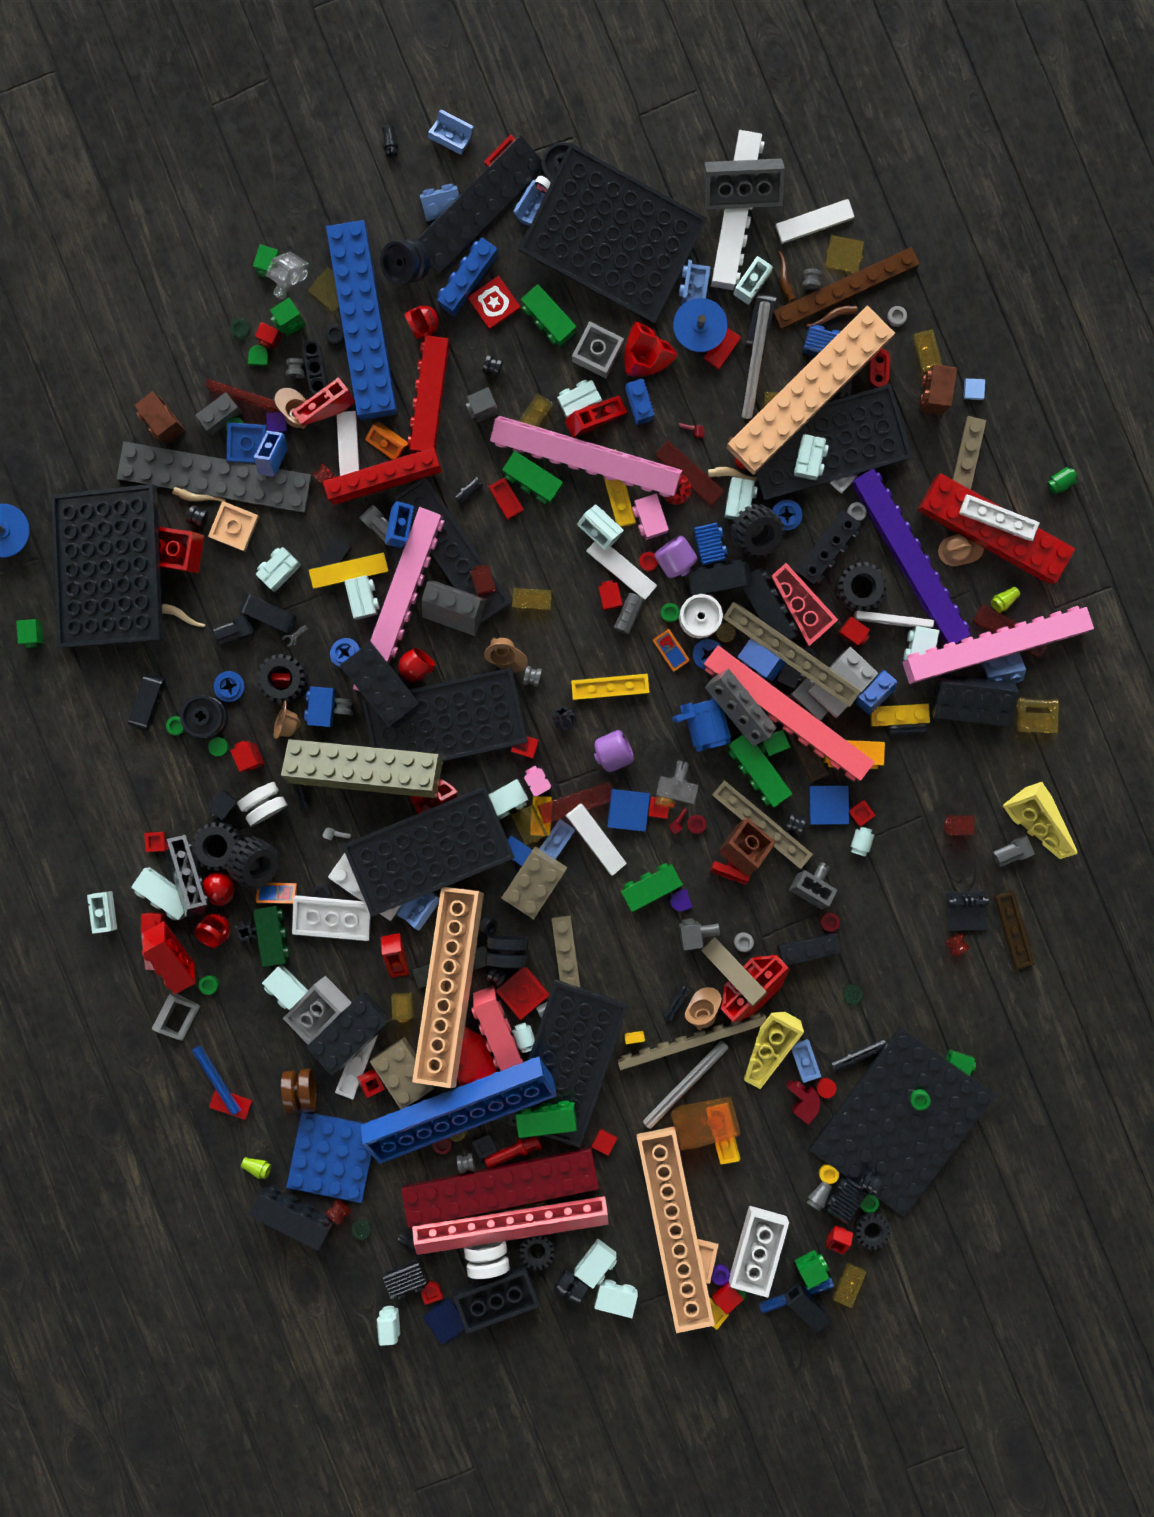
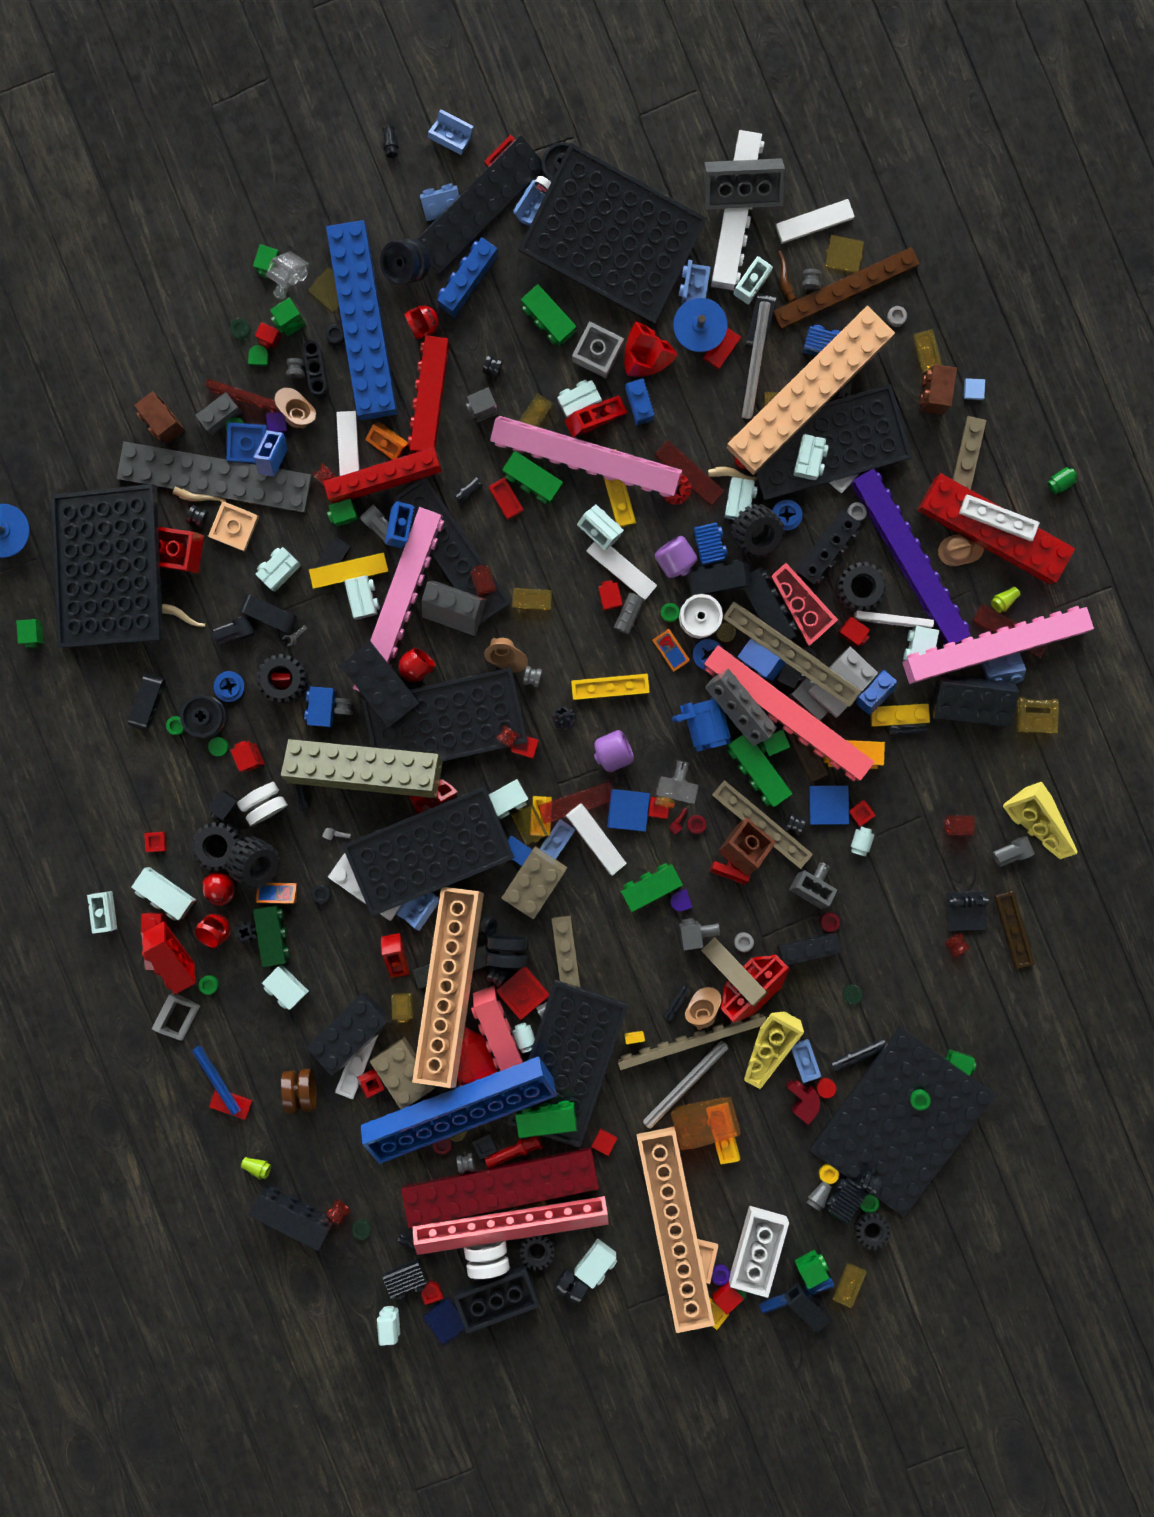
black brick [165,835,208,918] -> none
medium nougat piece [274,701,300,739] -> none
light grey slope [283,976,351,1045] -> none
blue plate [286,1111,372,1203] -> none
red slope [292,377,355,426] -> none
white plate [292,896,371,941] -> none
blue gear [330,638,360,667] -> none
red tile [468,276,521,330] -> none
bright pink brick [524,766,552,796] -> none
light aqua brick [594,1279,638,1318] -> none
bright pink brick [632,493,669,540] -> none
red tile [639,552,658,572] -> none
dark red hand [679,423,705,438] -> none
reddish brown animal [806,305,857,328] -> none
red plate [826,1226,853,1255] -> none
red plate [869,349,890,388] -> none
none -> green brick [327,498,359,527]
none -> clear red wheel [496,725,520,748]

